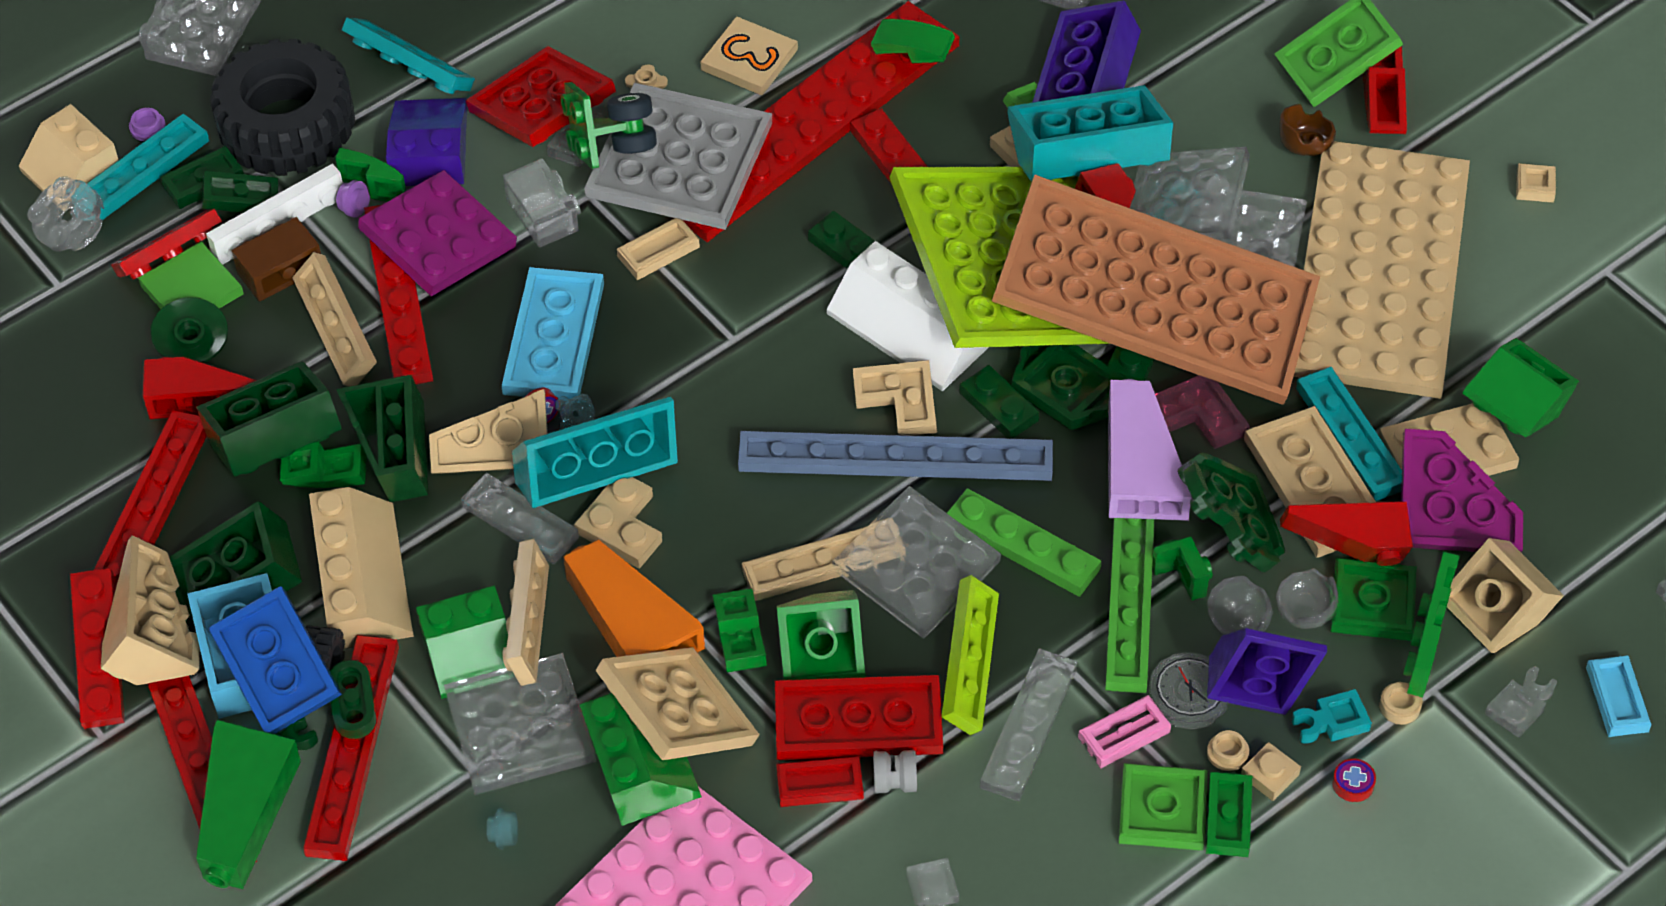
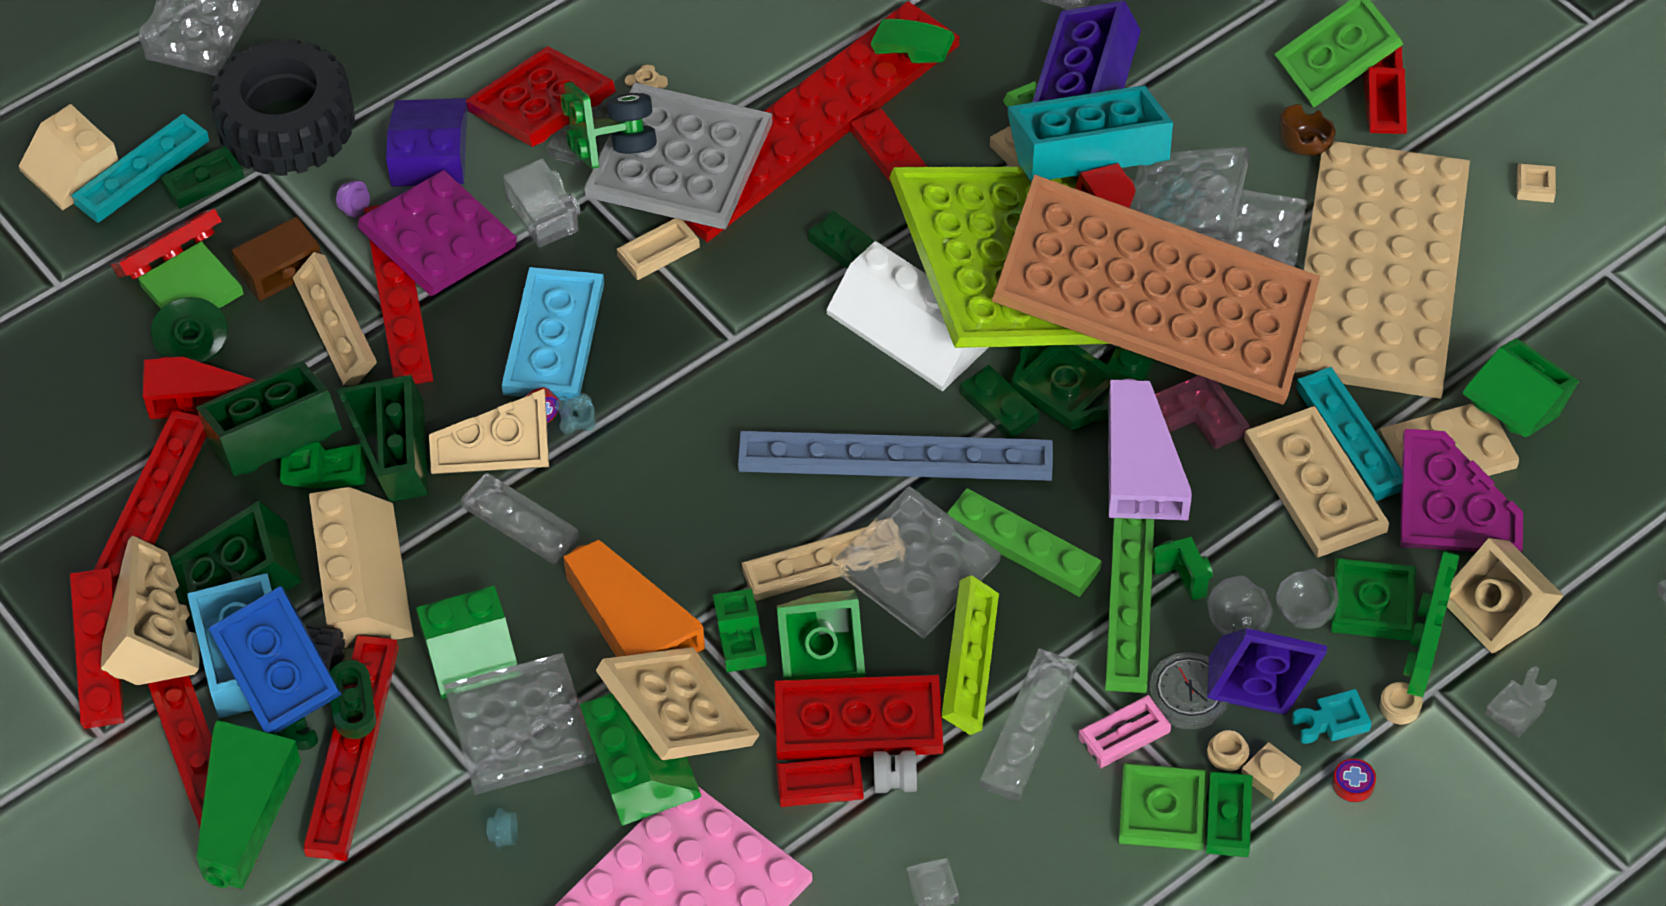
clear plate [27,176,104,252] -> none
medium lavender plate [129,108,166,142] -> none
dark green plate [202,171,278,212] -> none
white plate [206,163,343,265] -> none
green slope [335,148,406,202] -> none
teal plate [342,17,475,94] -> none
tan plate [502,539,549,686] -> none
teal slope [512,396,678,508] -> none
tan plate [574,477,662,569] -> none
tan tile [700,16,798,96] -> none
tan plate [853,360,937,436] -> none
dark green plate [1178,452,1285,573] -> none
red slope [1280,501,1413,566] -> none
medium azure tile [1586,655,1651,737] -> none

